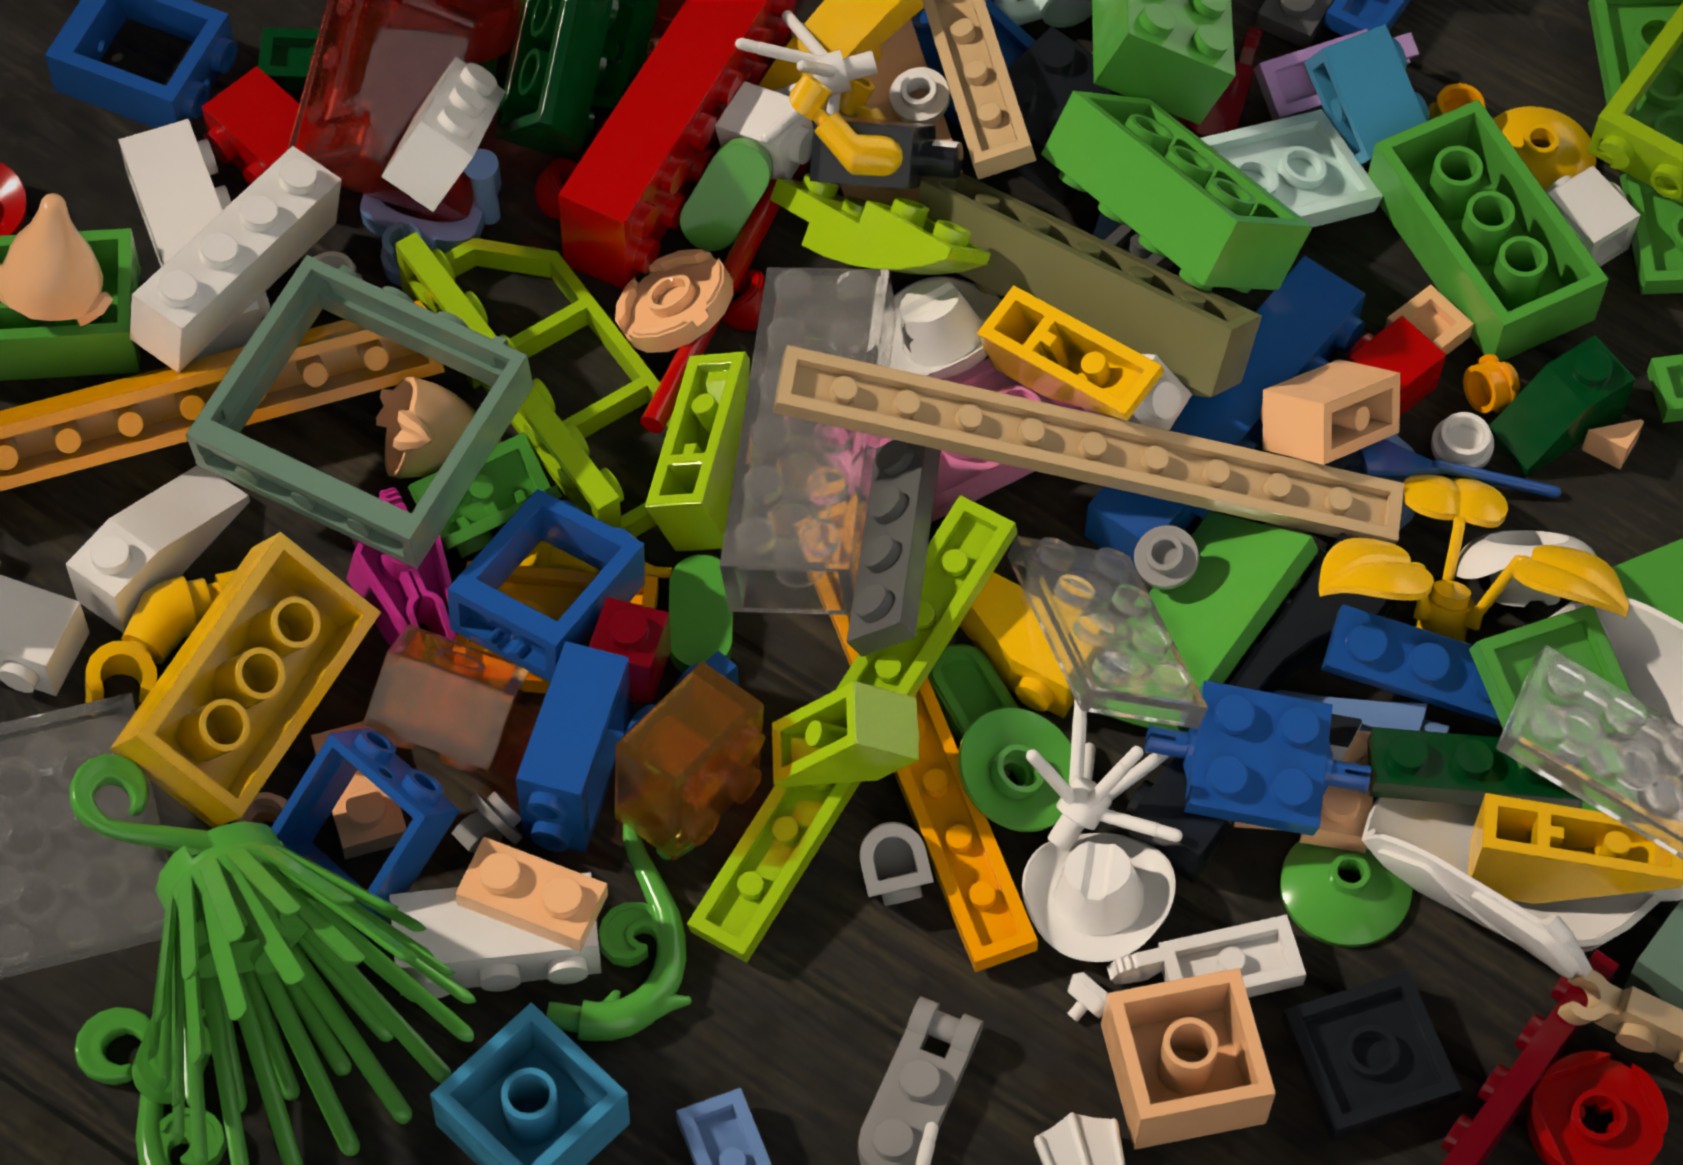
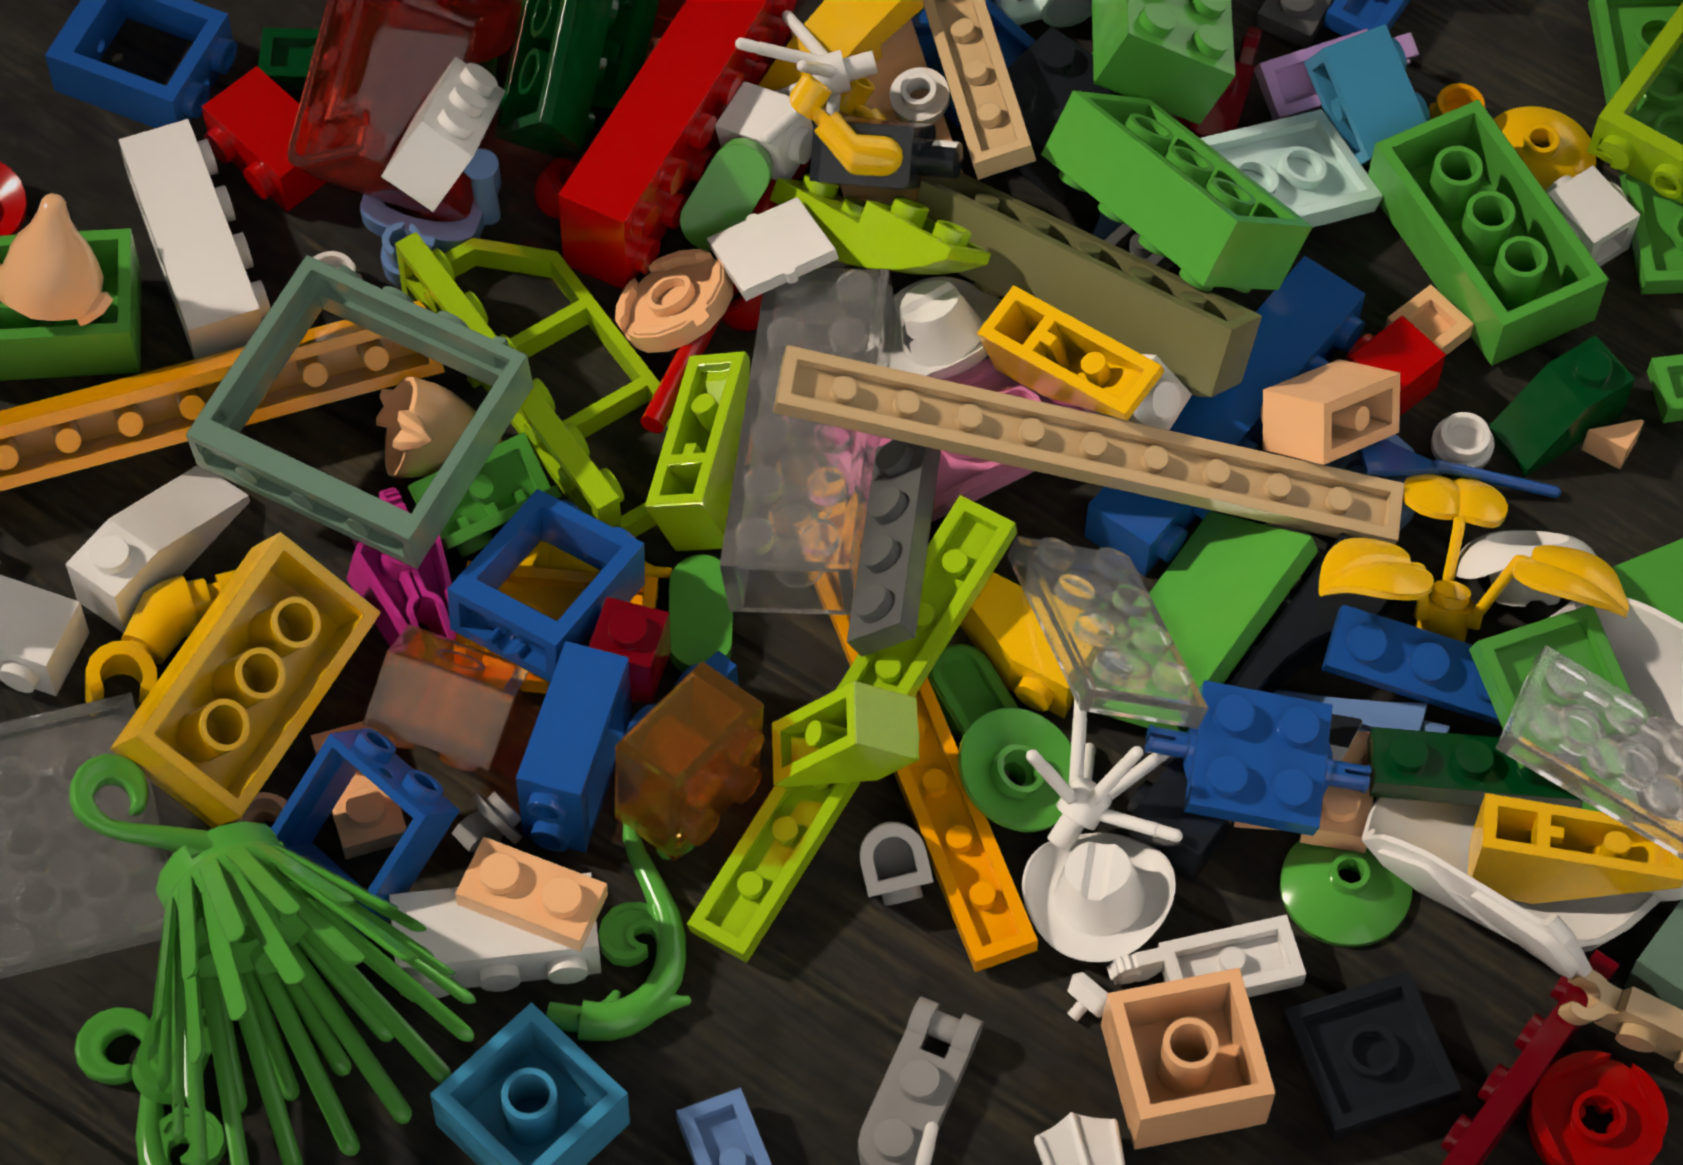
white brick [130,146,341,373] -> none
light grey plate [1134,525,1199,589] -> none
light orange plate [1463,354,1520,414] -> none
none -> white piece [707,197,839,301]

